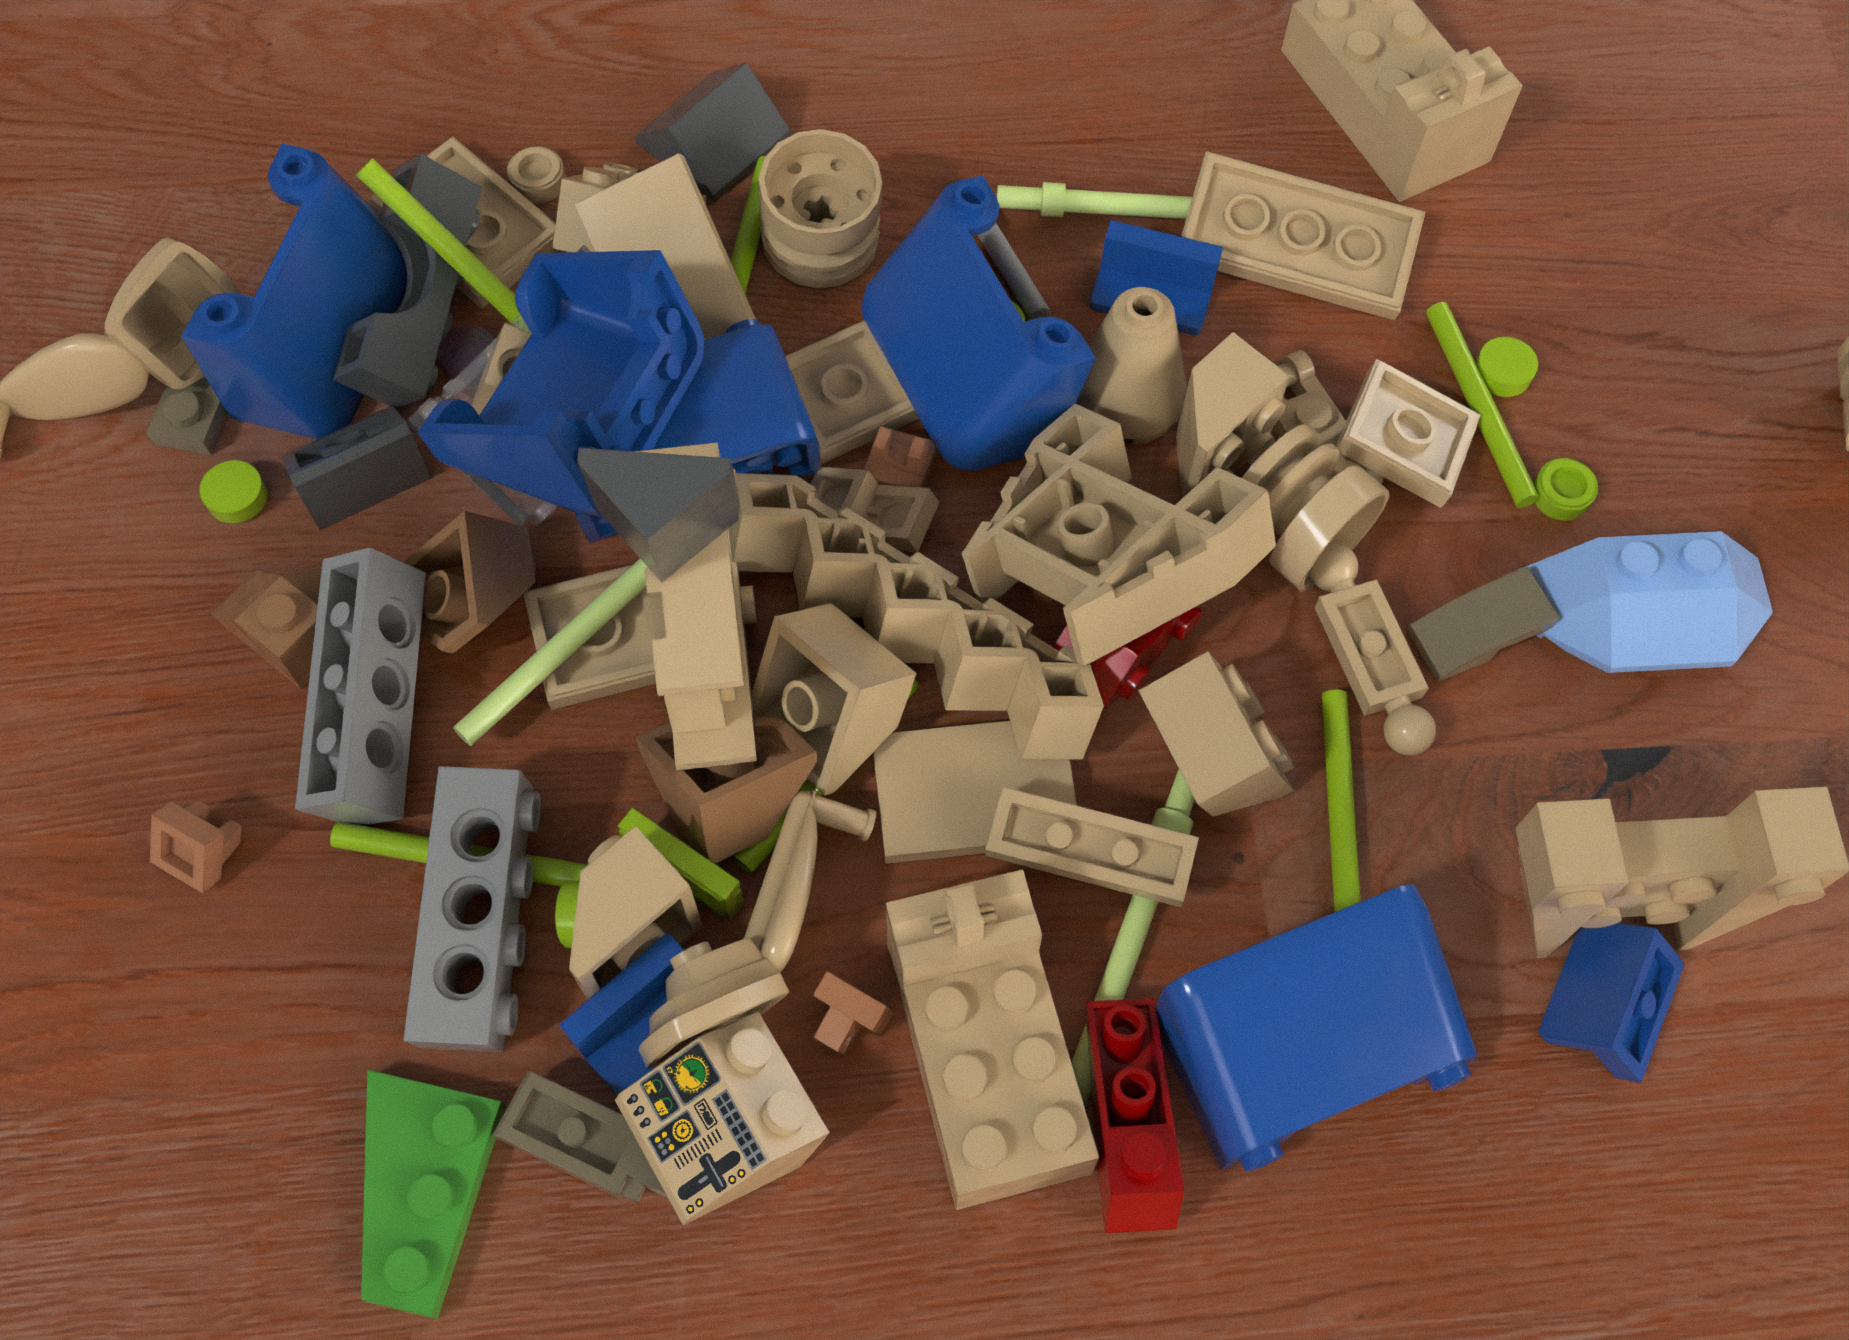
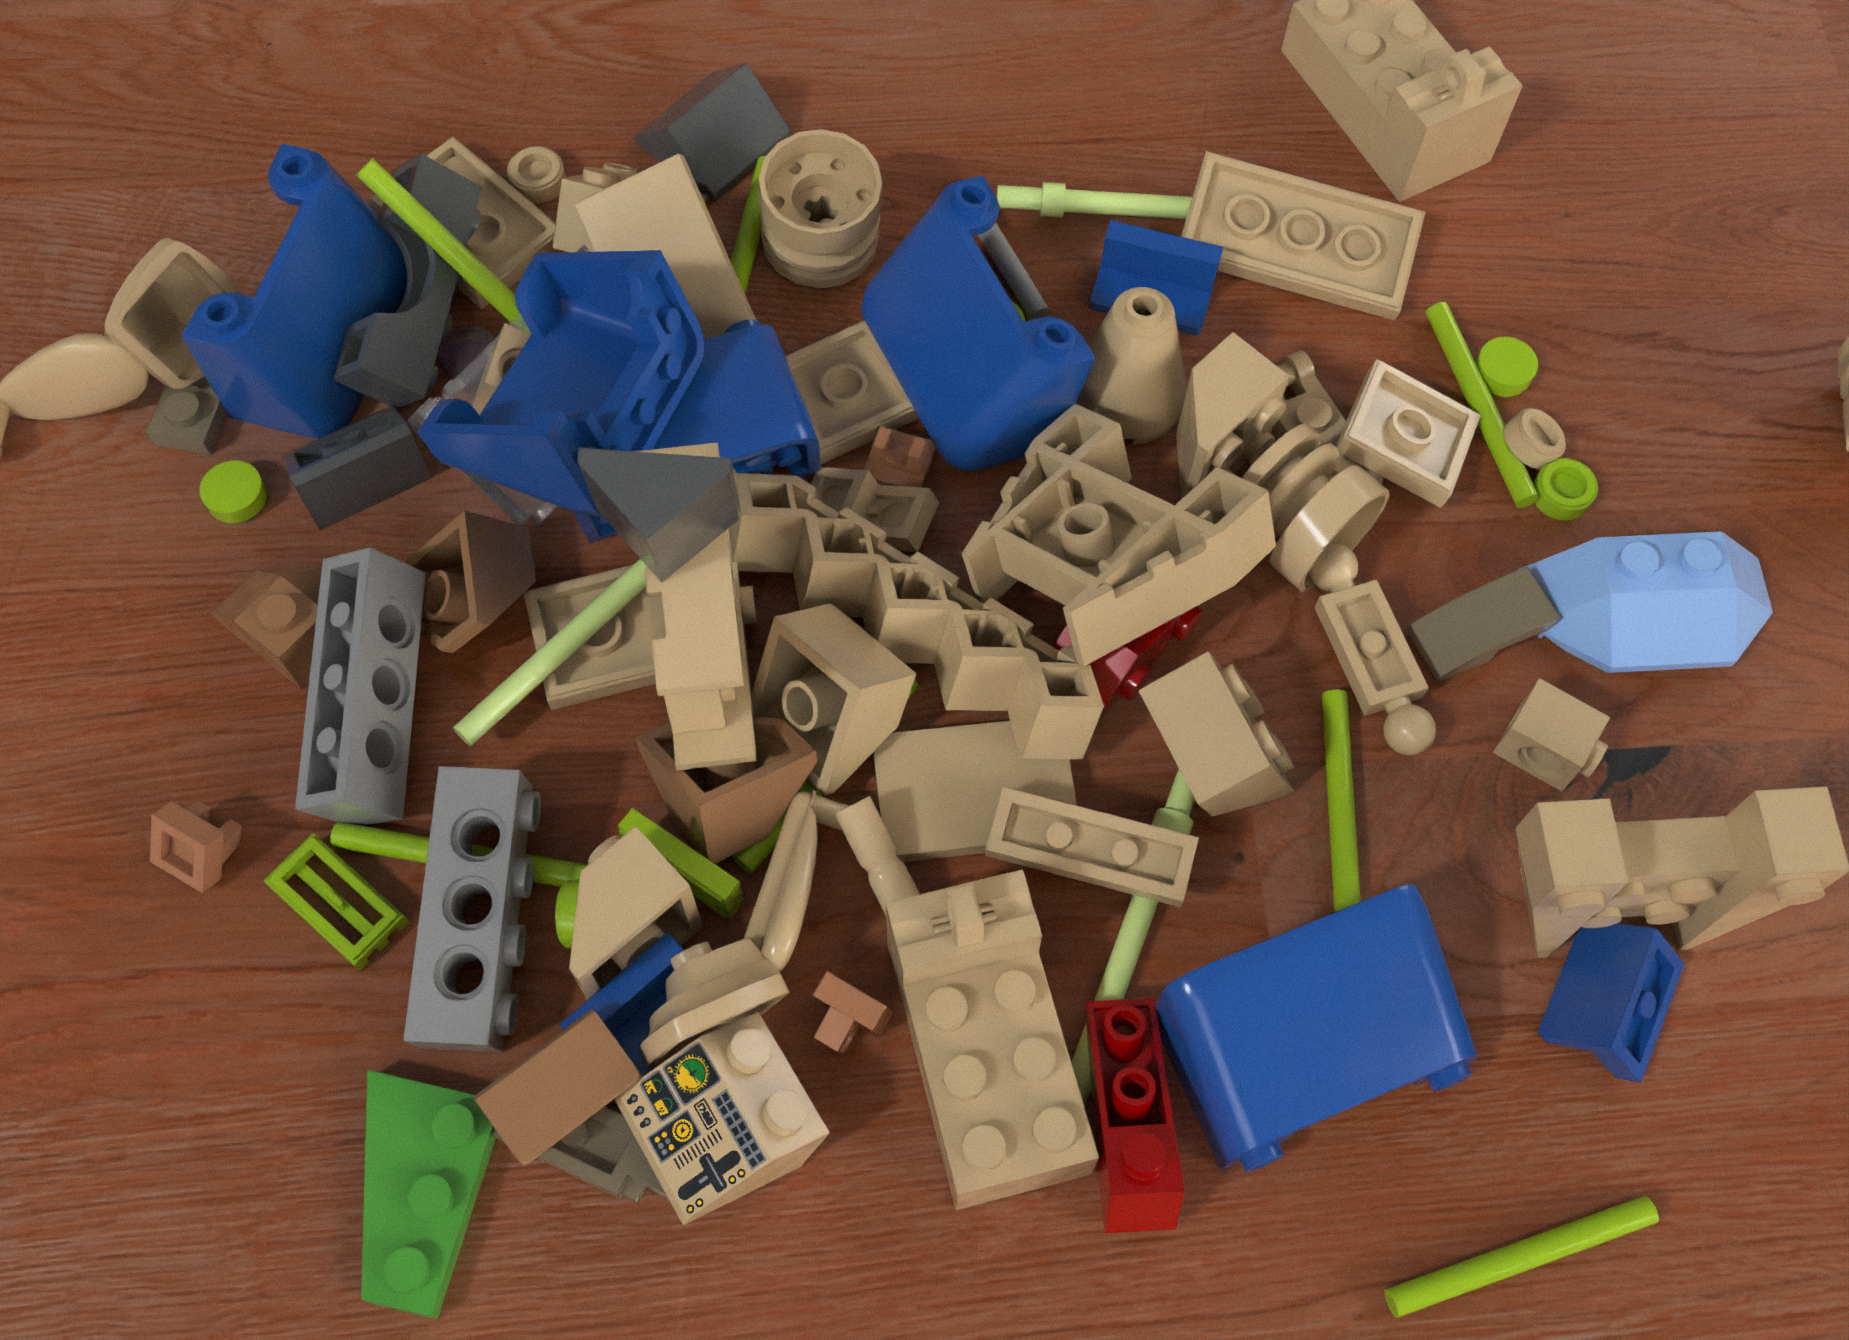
none -> lime tile [263,833,410,971]
none -> medium nougat slope [473,1008,641,1166]
none -> tan piece [834,796,920,915]
none -> lime bar [1384,1195,1659,1318]
none -> tan brick [1492,678,1610,792]
none -> tan tile [1504,408,1566,469]

